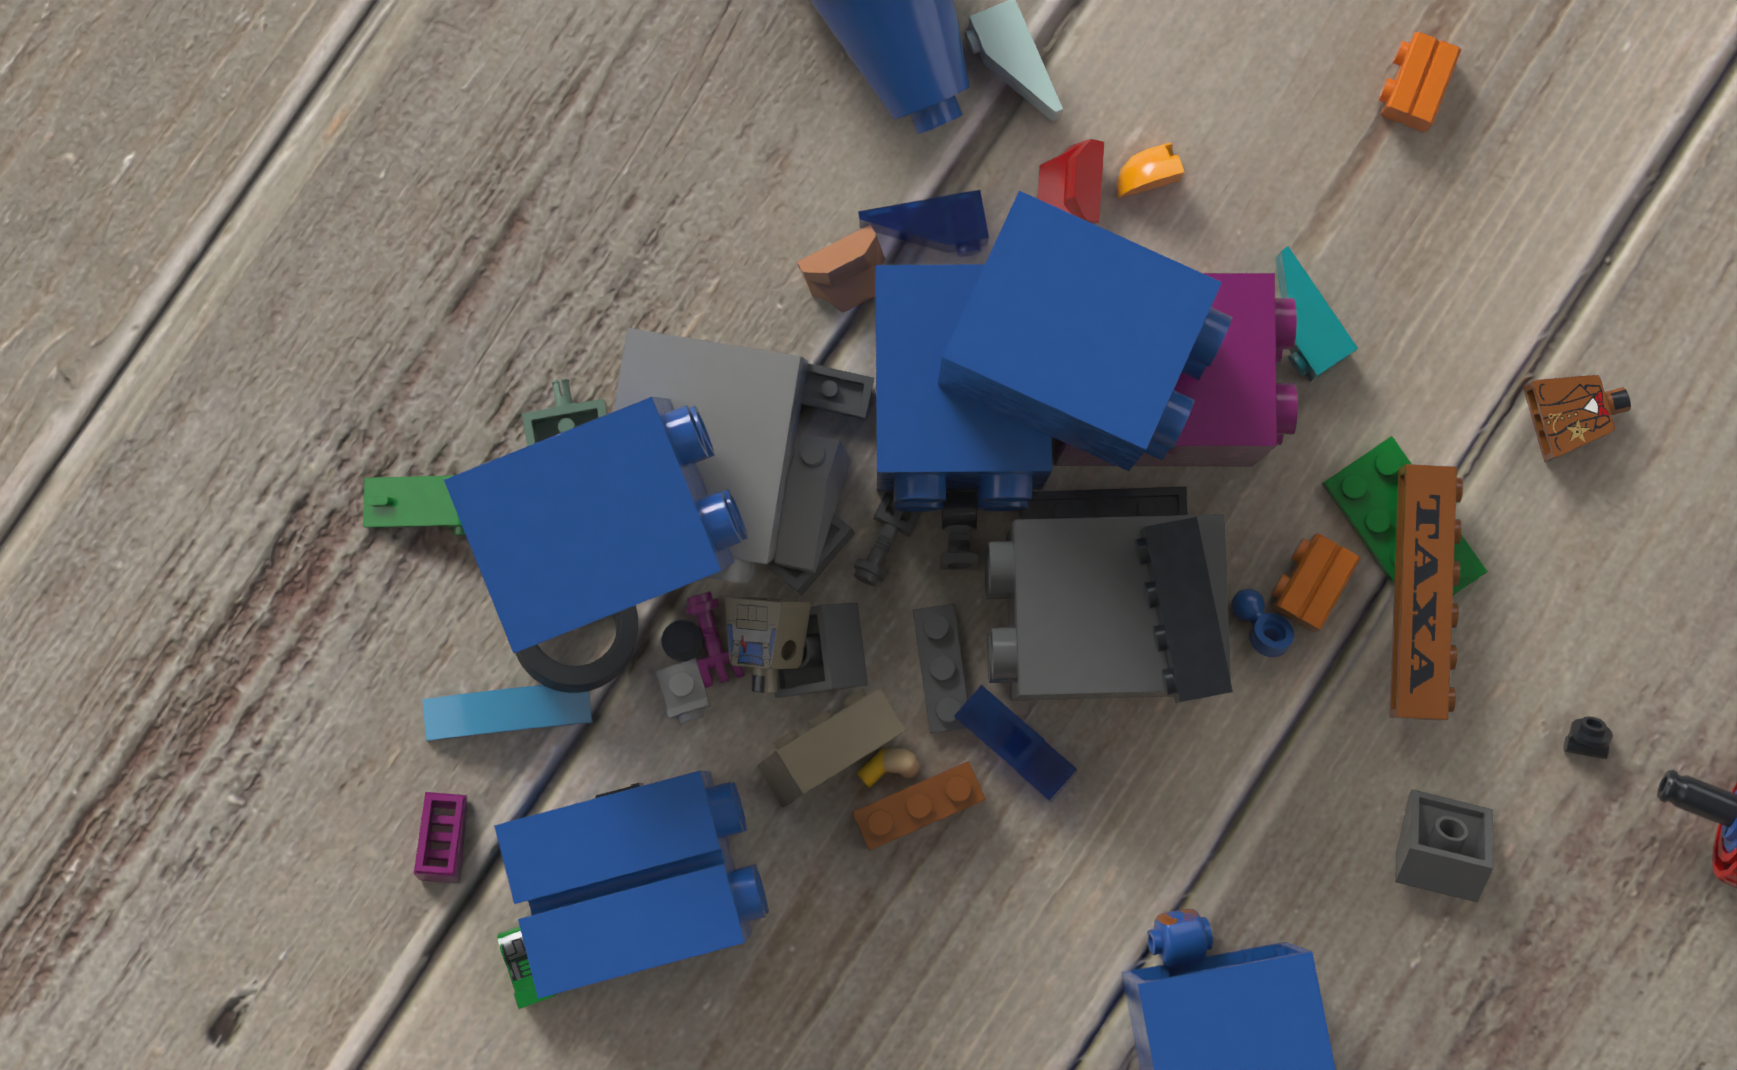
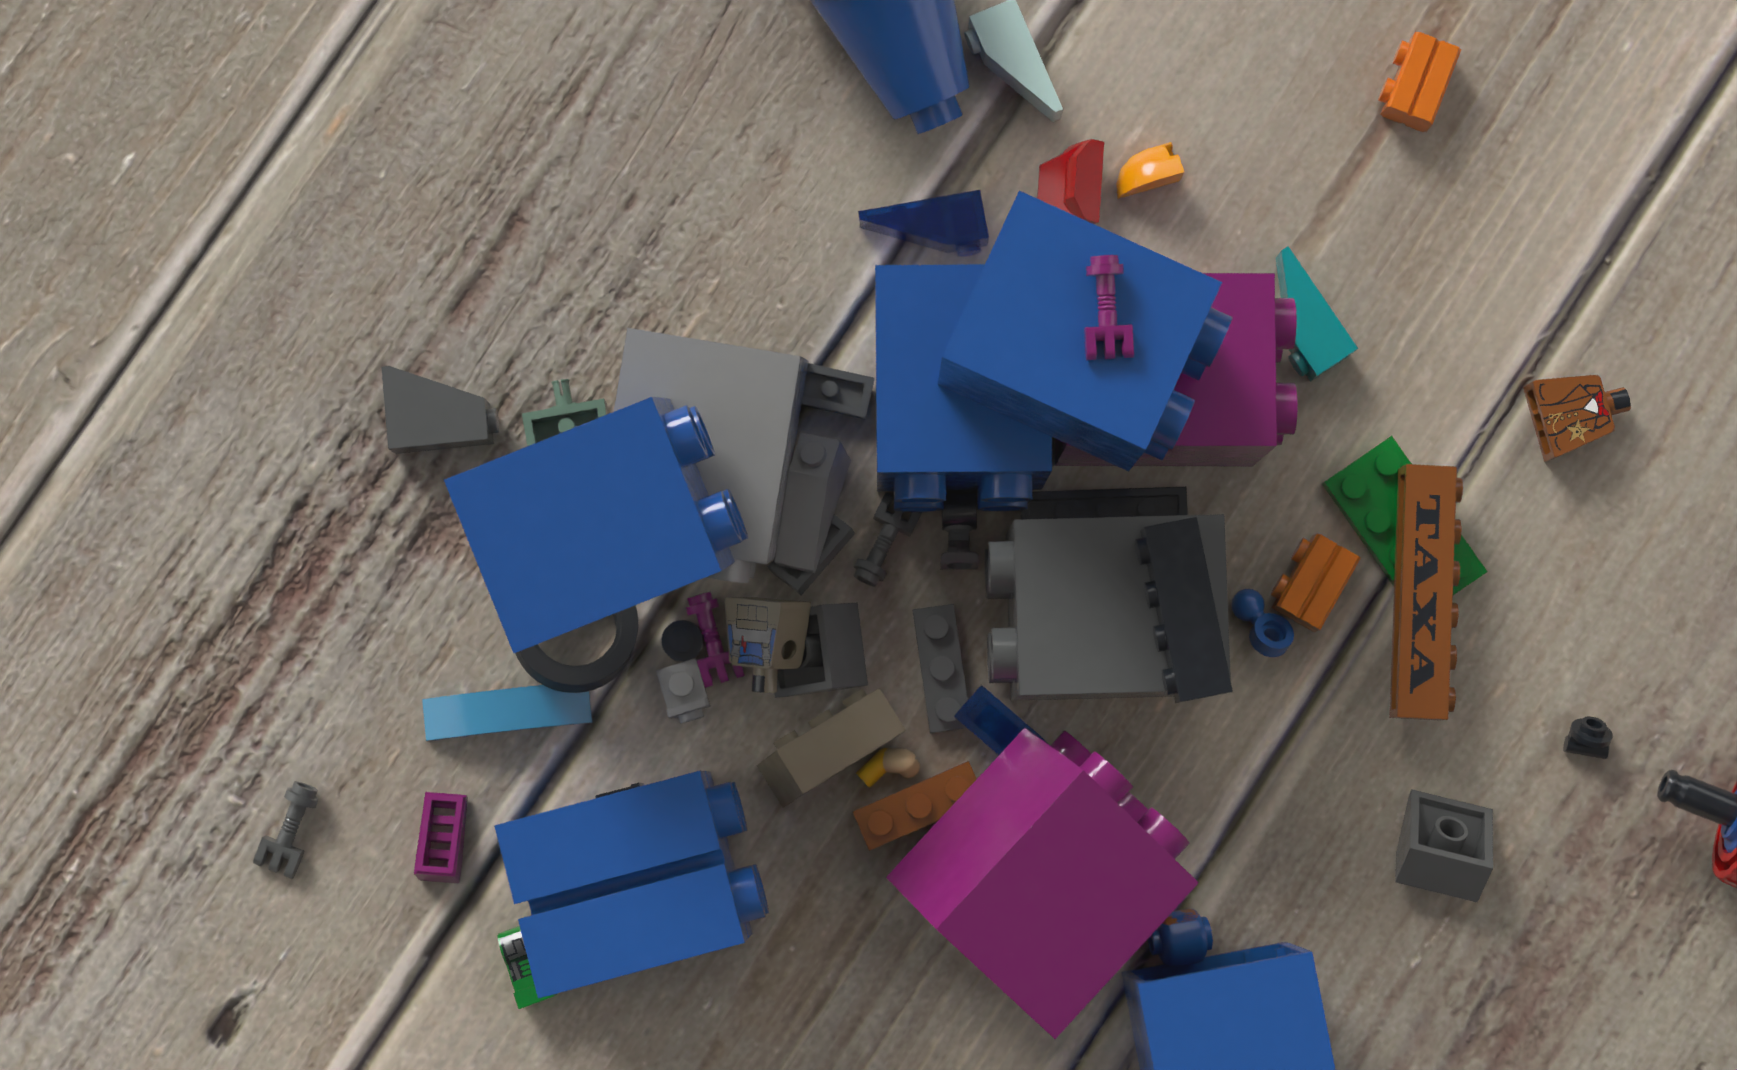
green door [363,475,466,536] -> none
nougat slope [797,225,885,313] -> none
none -> dark grey hinge [253,781,319,879]
none -> dark grey slope [381,366,499,454]
none -> magenta brick [886,728,1199,1039]
none -> magenta hinge [1084,255,1134,360]

